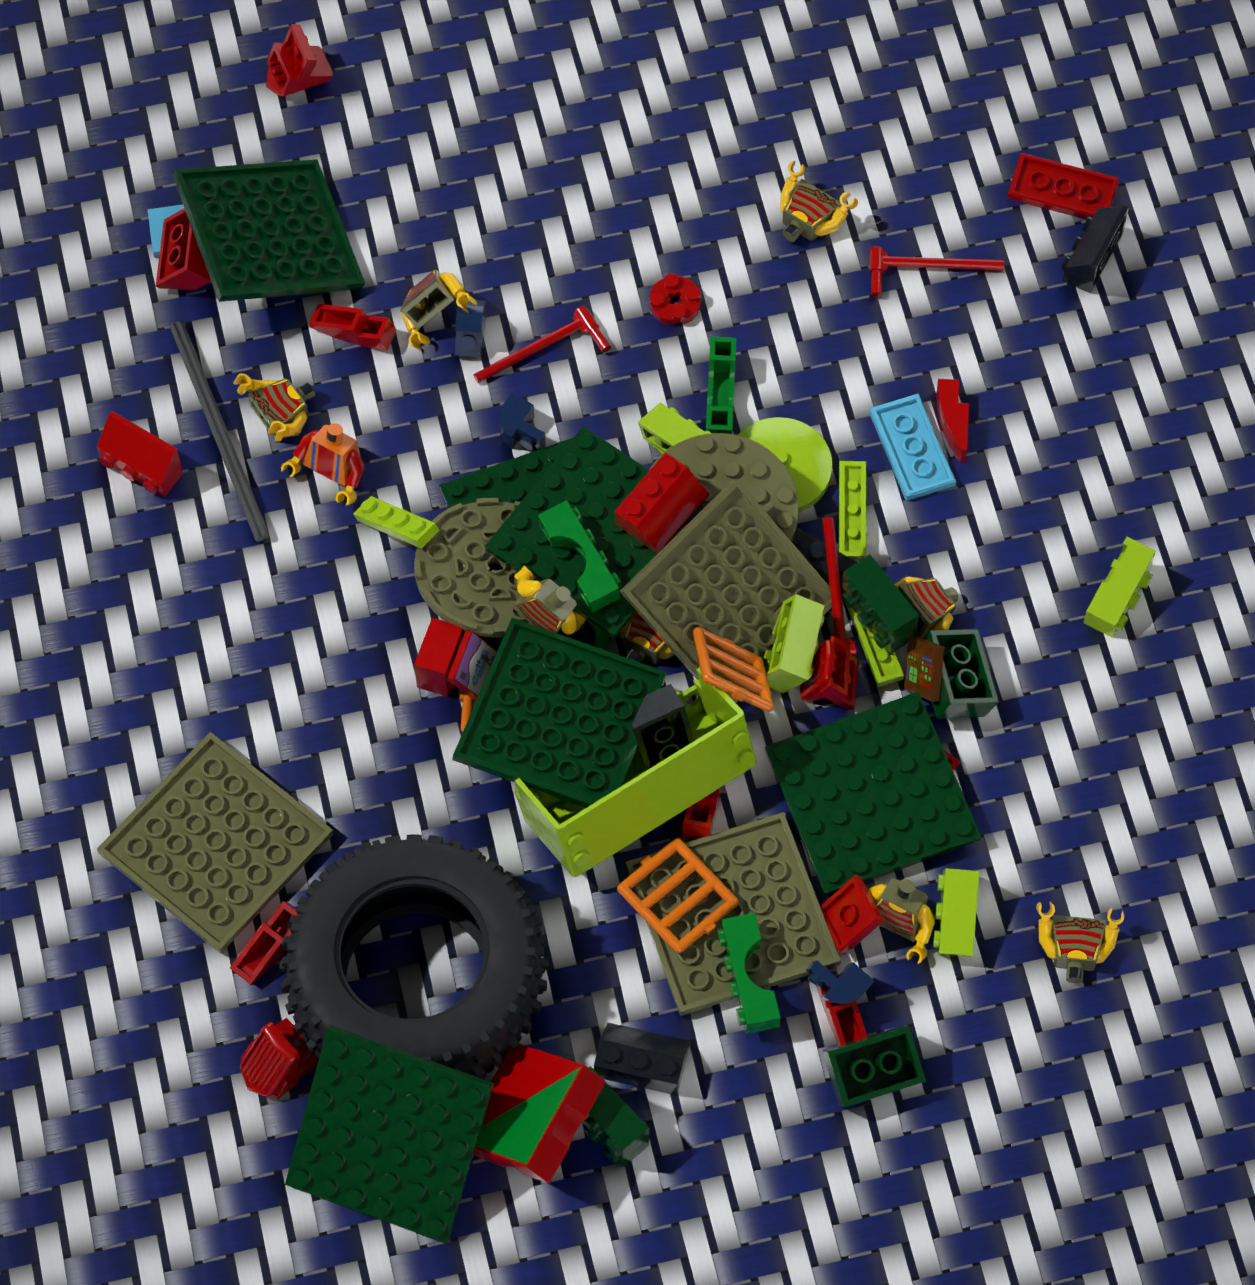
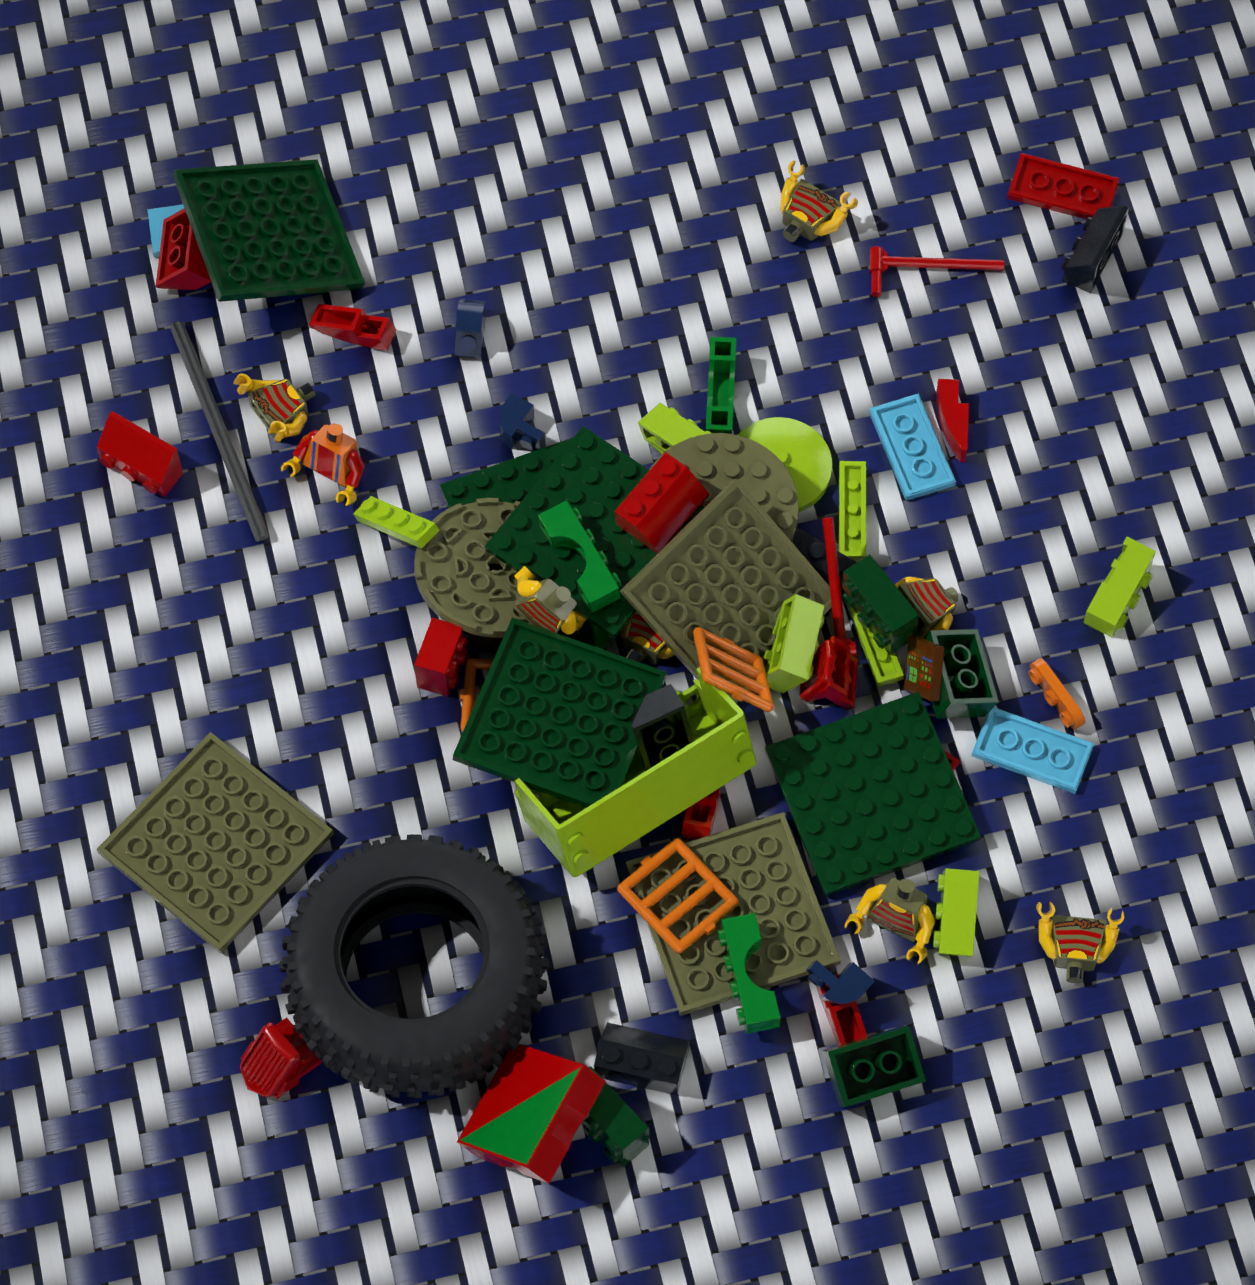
red slope [230,901,298,985] -> none
red piece [266,24,333,97] -> none
dark green plate [285,1025,494,1244] -> none
torso [400,269,477,350] -> none
tile [447,631,497,701] -> none
red bar [473,306,611,383] -> none
red plate [650,274,701,325] -> none
red tile [820,875,885,955] -> none
none -> medium azure tile [972,707,1094,794]
none -> orange plate [1028,658,1085,730]

